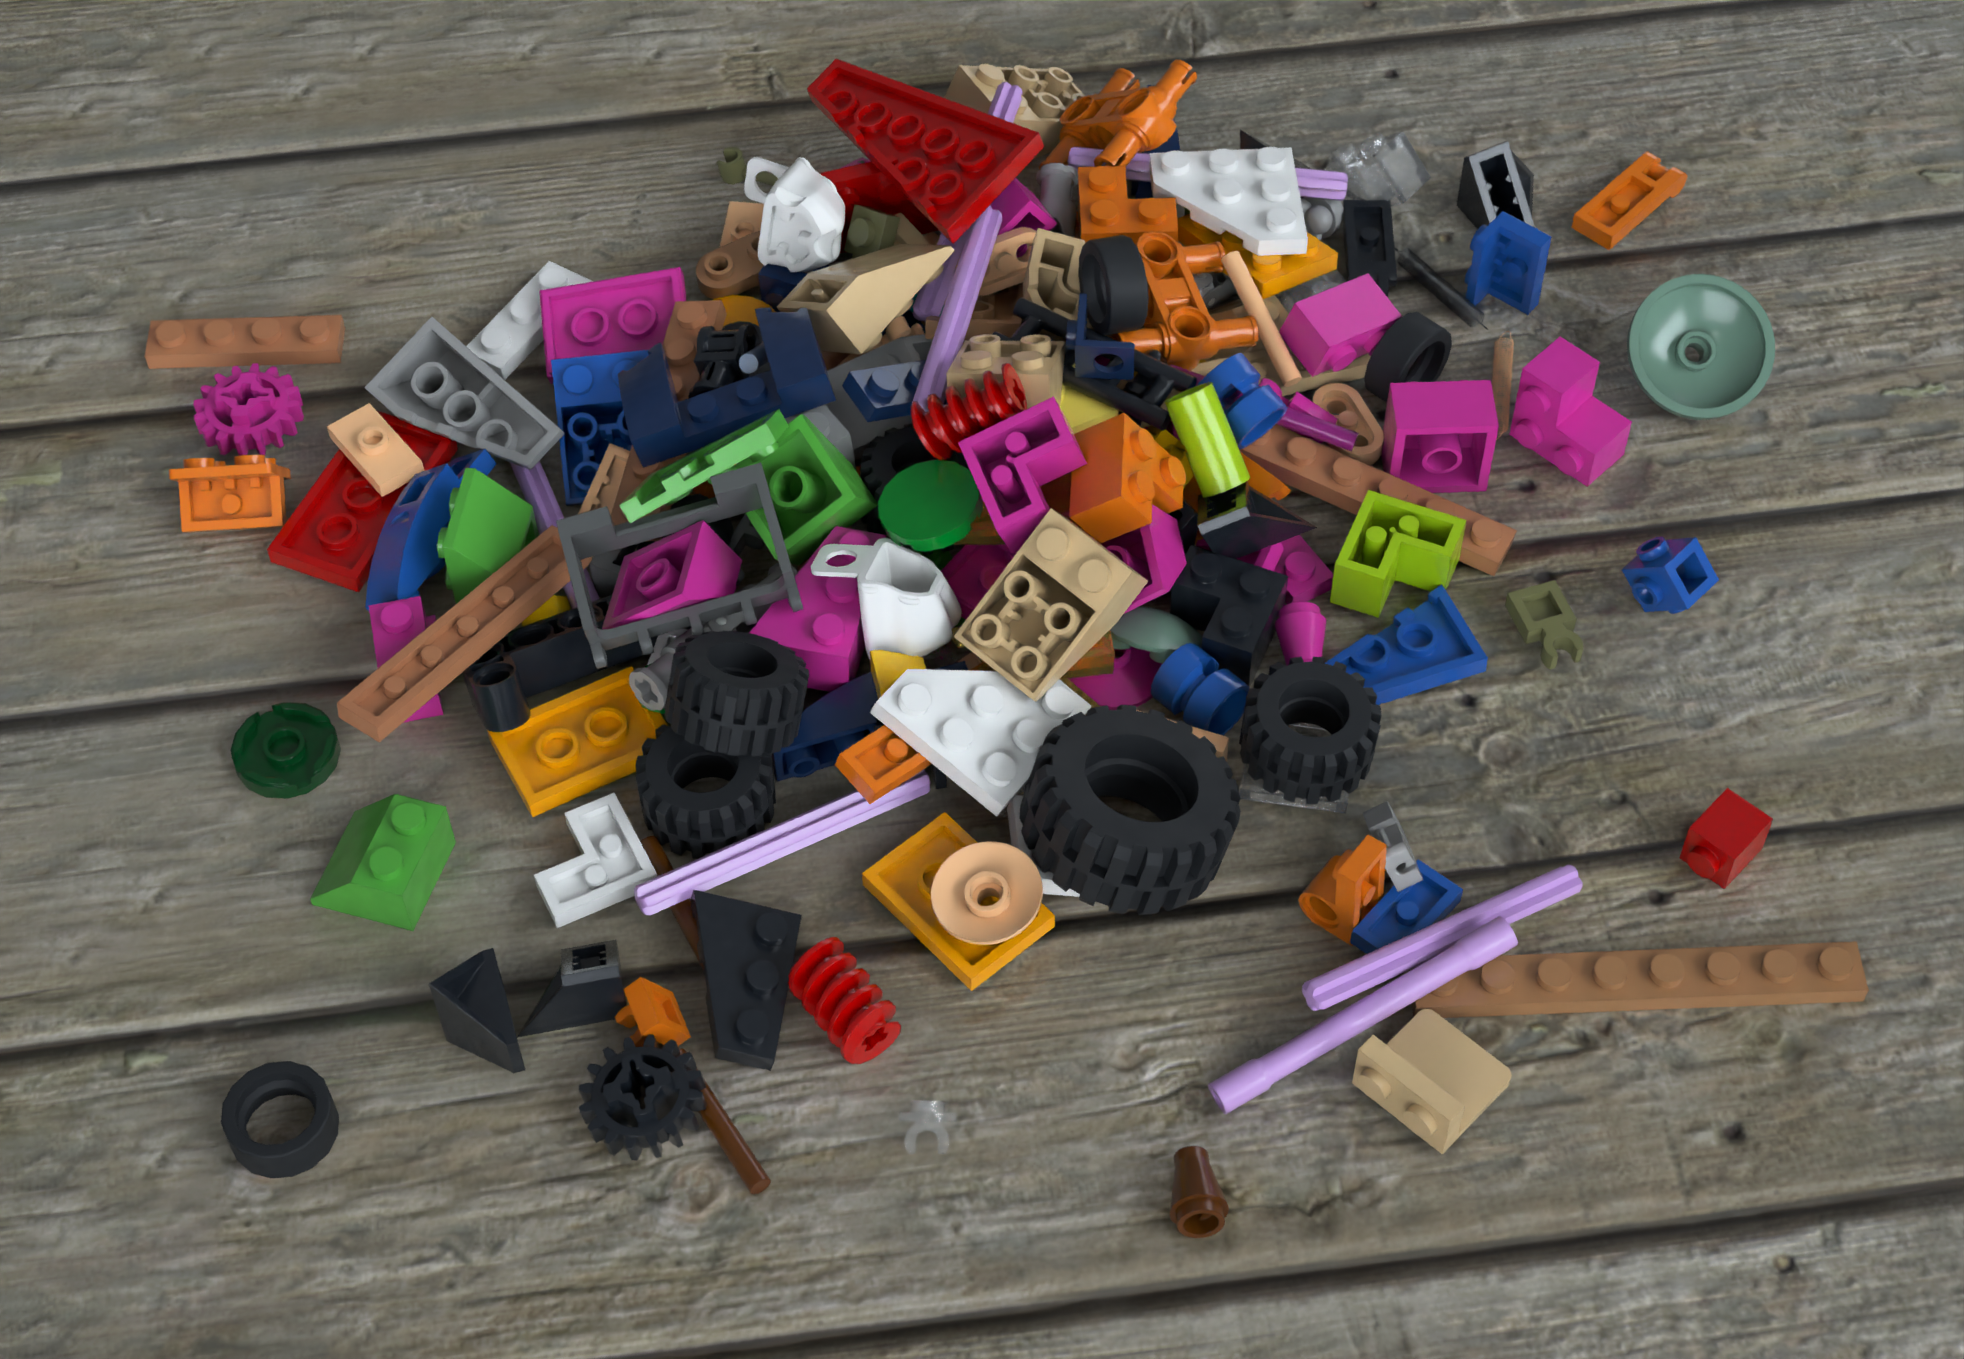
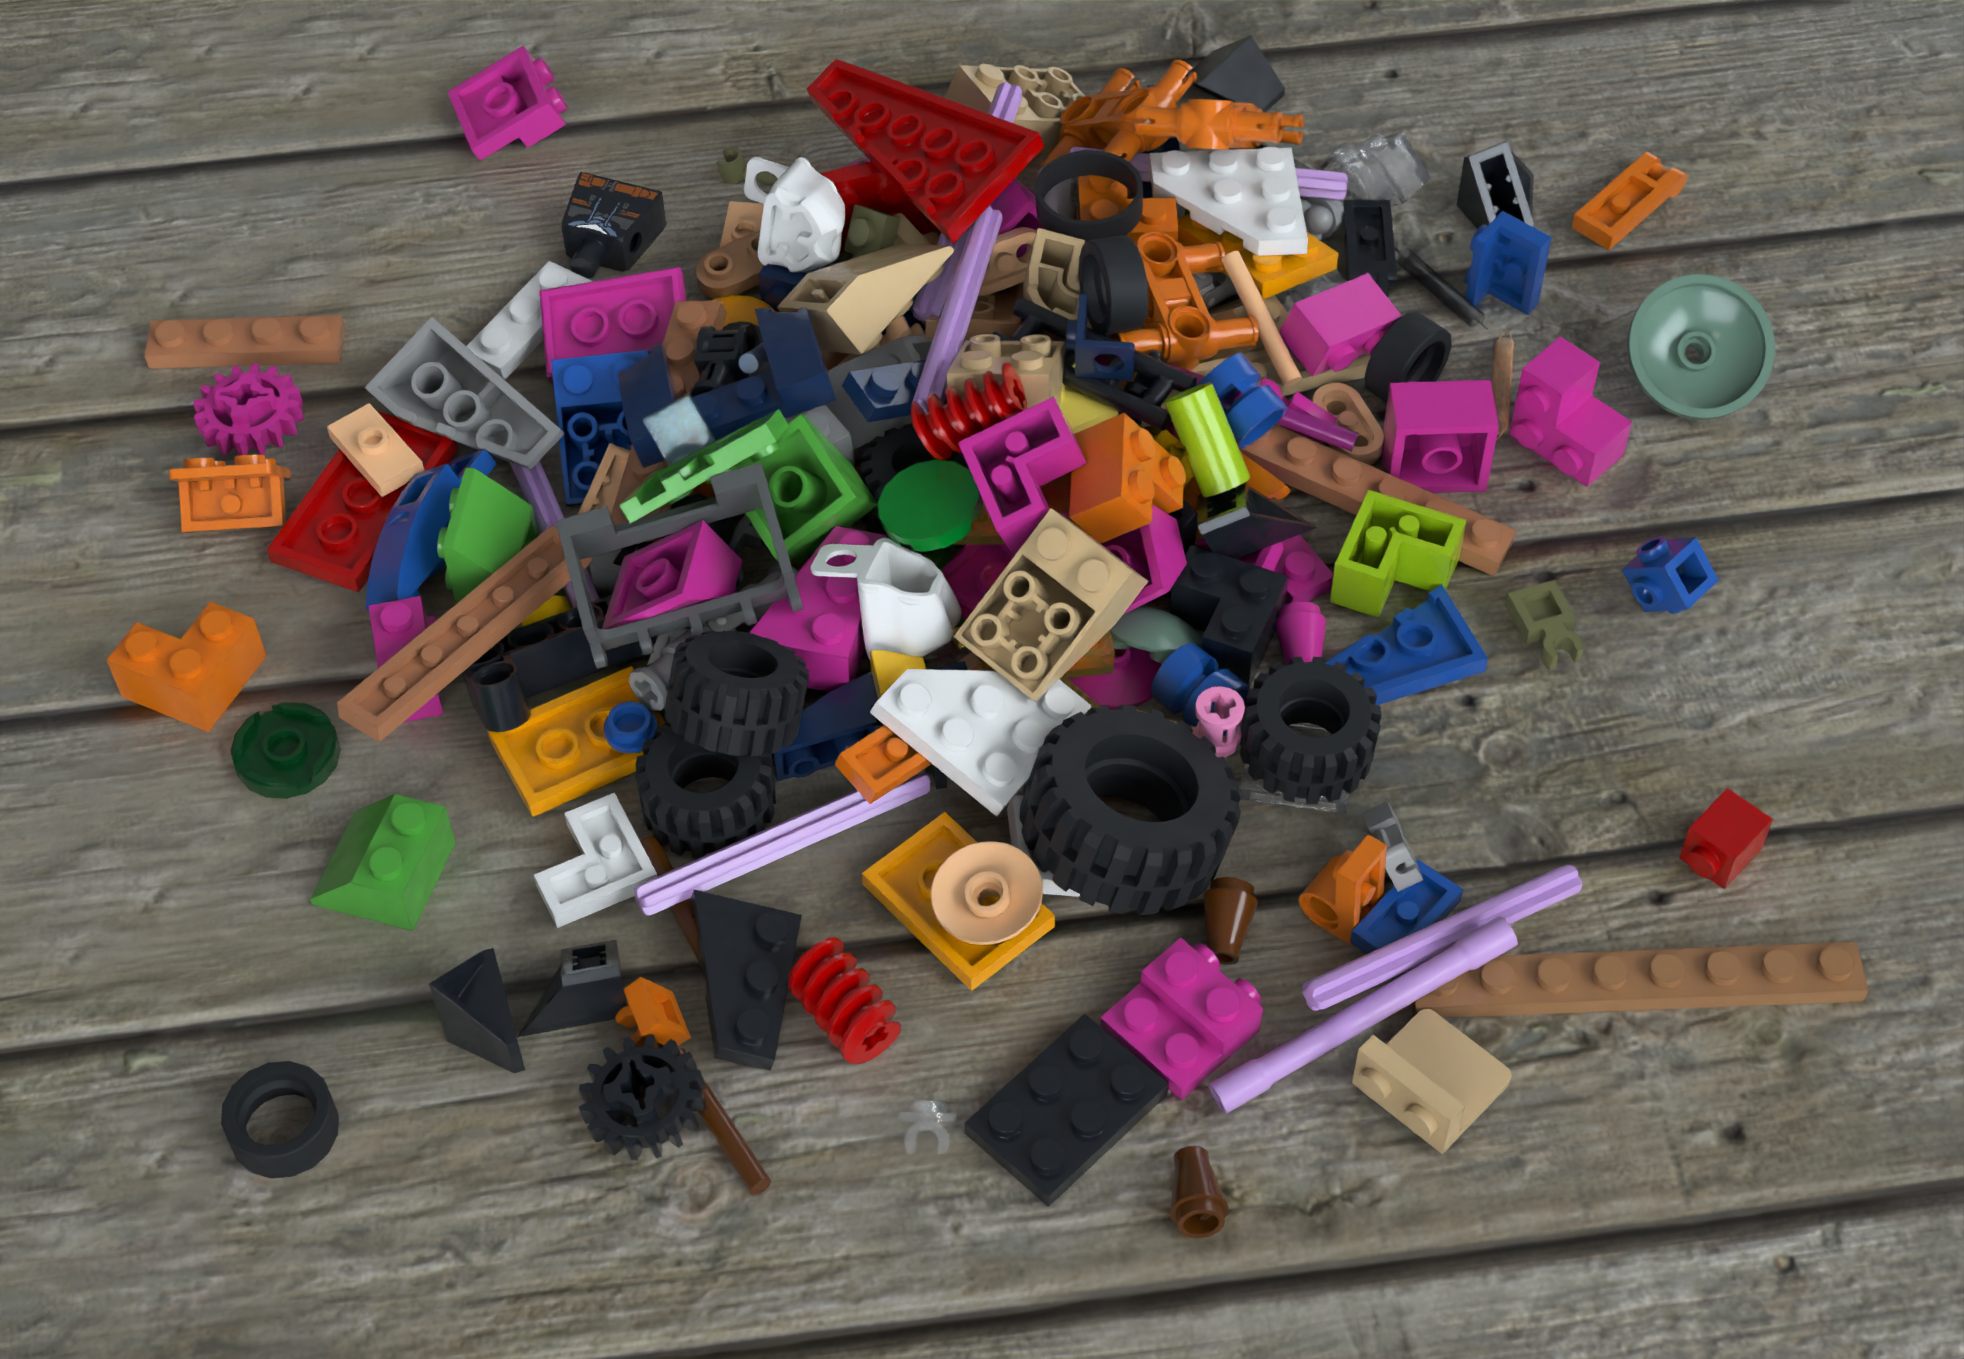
none -> orange brick [107,601,267,733]
none -> dark pink plate [448,45,568,161]
none -> black torso [562,172,667,279]
none -> blue plate [604,701,658,753]
none -> clear light blue tile [643,393,715,466]
none -> black plate [965,1014,1168,1207]
none -> black tyre [1035,150,1143,243]
none -> dark pink plate [1100,938,1263,1101]
none -> orange piece [1135,99,1304,150]
none -> black slope [1186,36,1285,112]
none -> bright pink bush [1193,686,1245,758]
none -> reddish brown cone [1203,877,1258,965]

